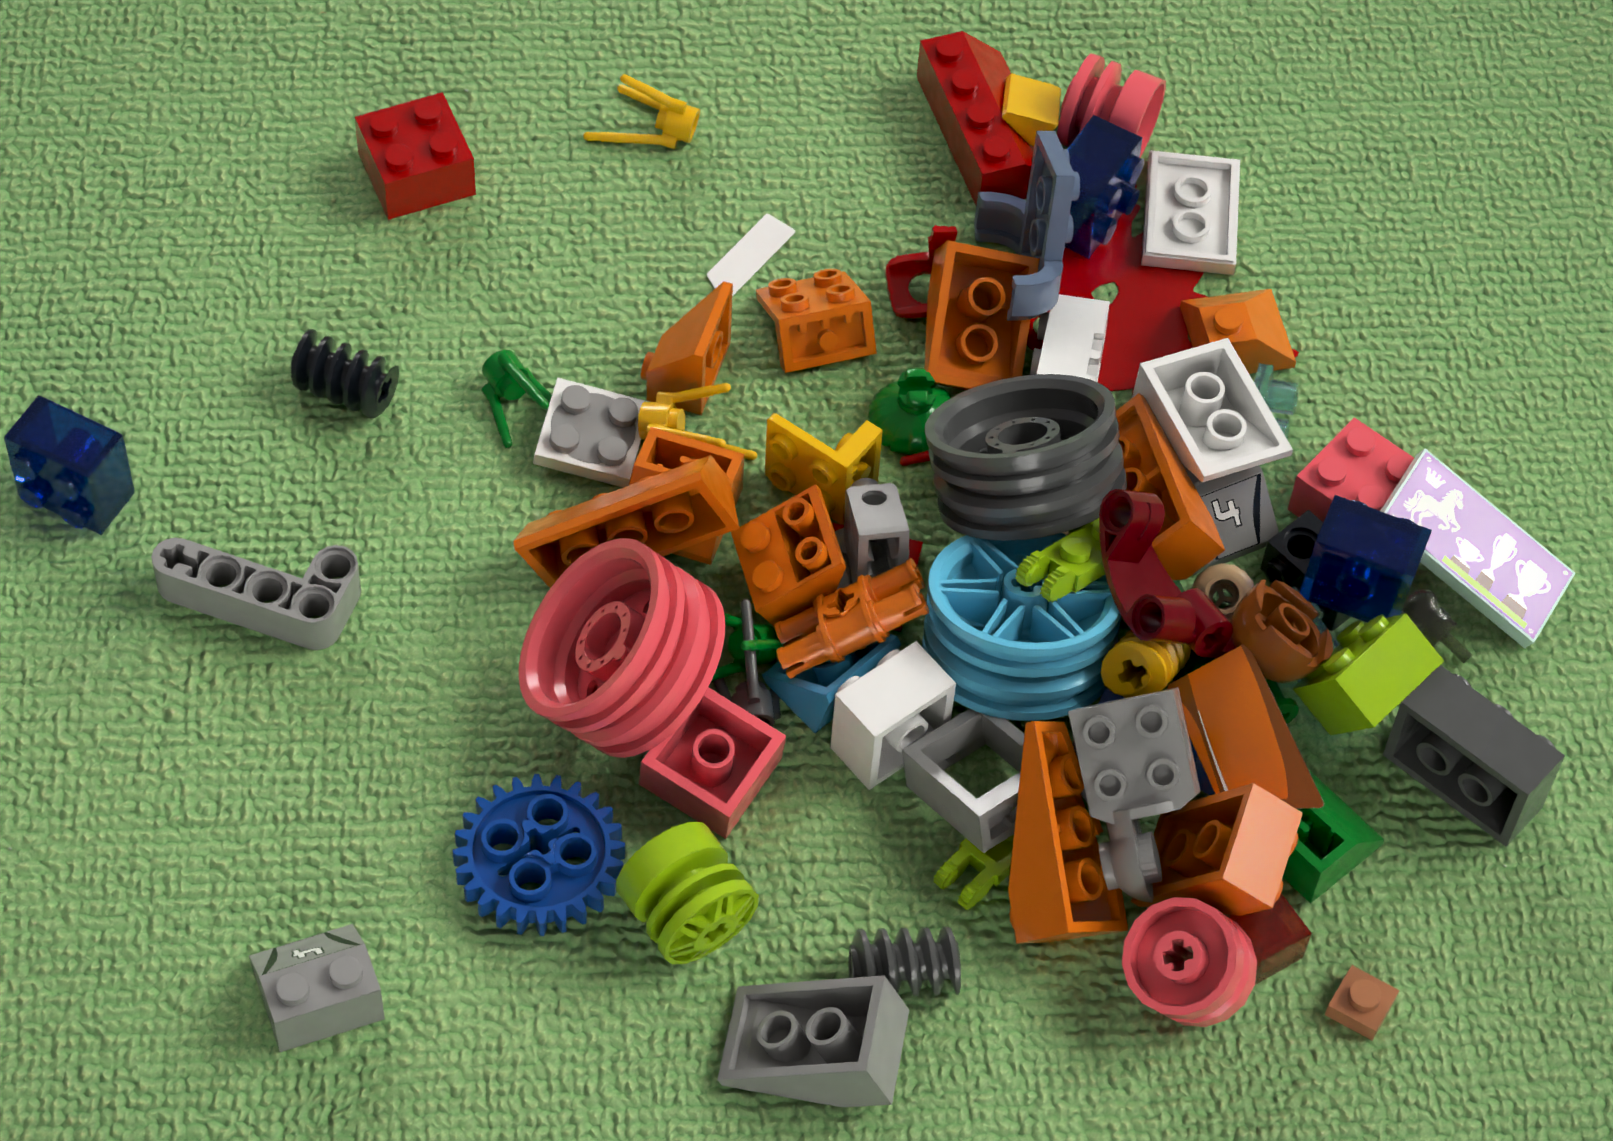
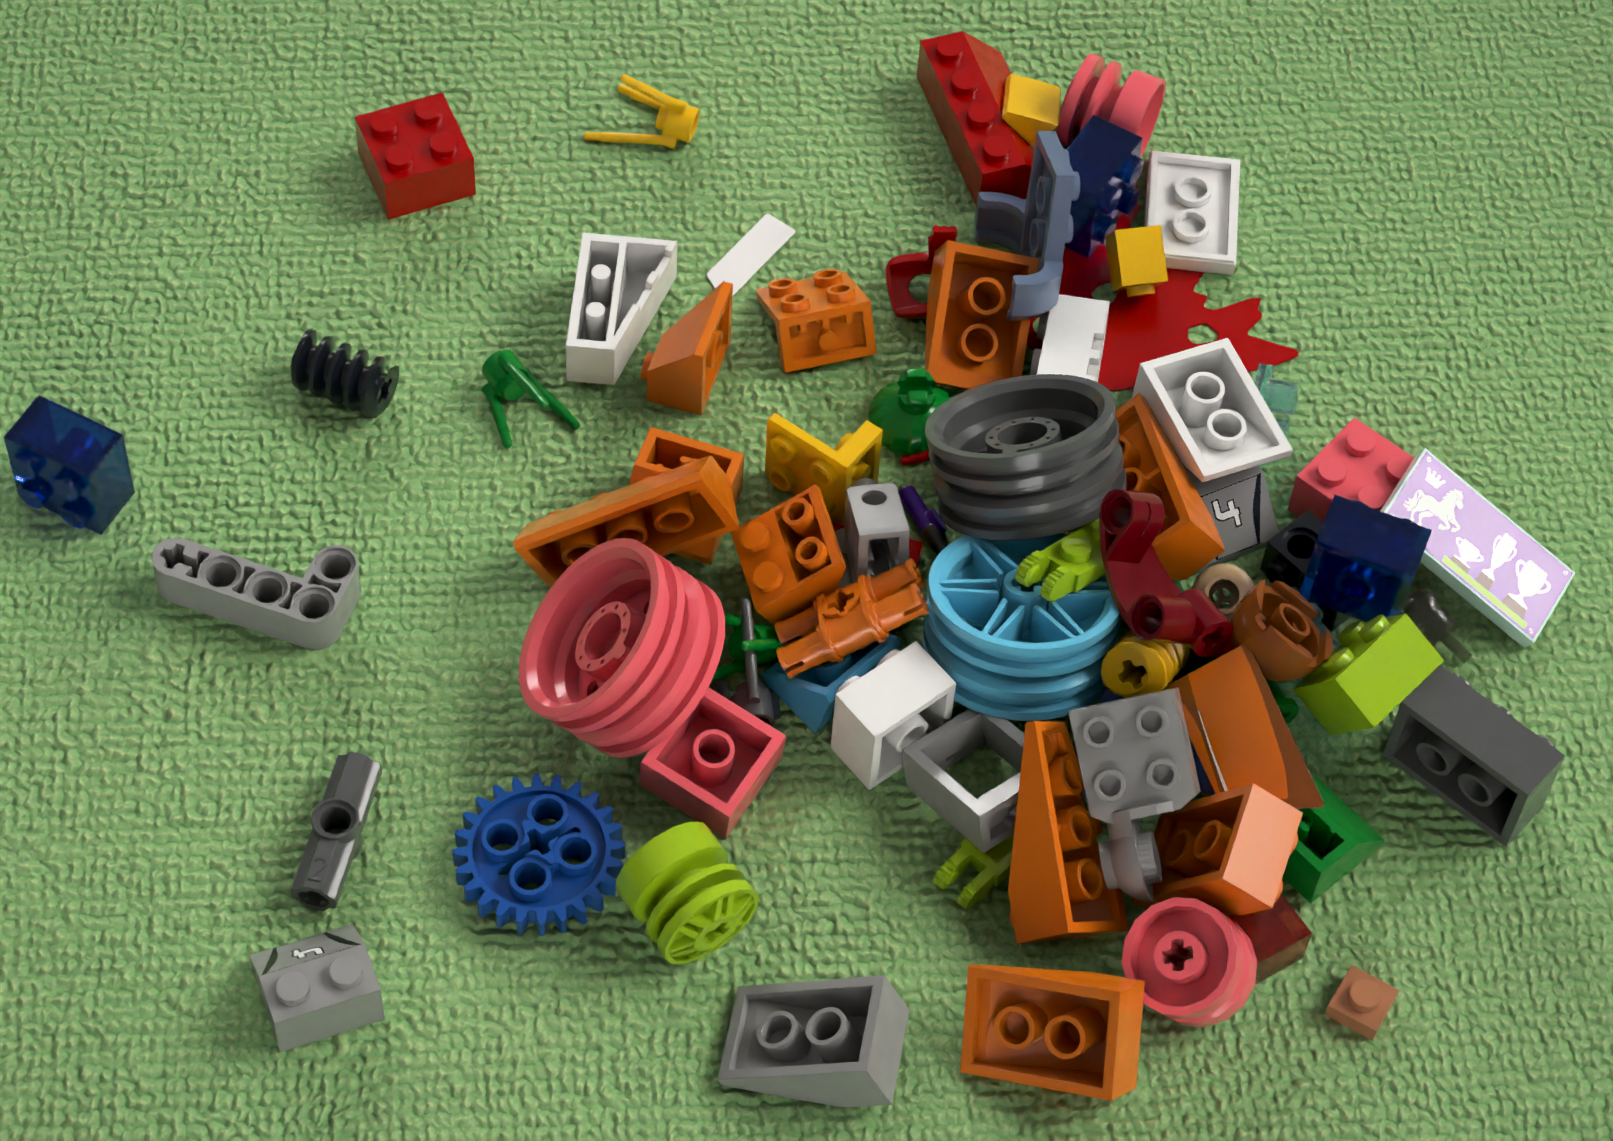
light grey piece [533,377,649,487] -> none
yellow plant [638,383,758,460] -> none
dark grey piece [848,926,961,996] -> none
orange slope [1180,289,1296,374] -> none
none -> dark grey piece [291,751,382,912]
none -> white wedge [566,233,677,385]
none -> dark purple piece [898,484,949,556]
none -> orange slope [960,964,1145,1101]
none -> yellow brick [1105,225,1168,298]

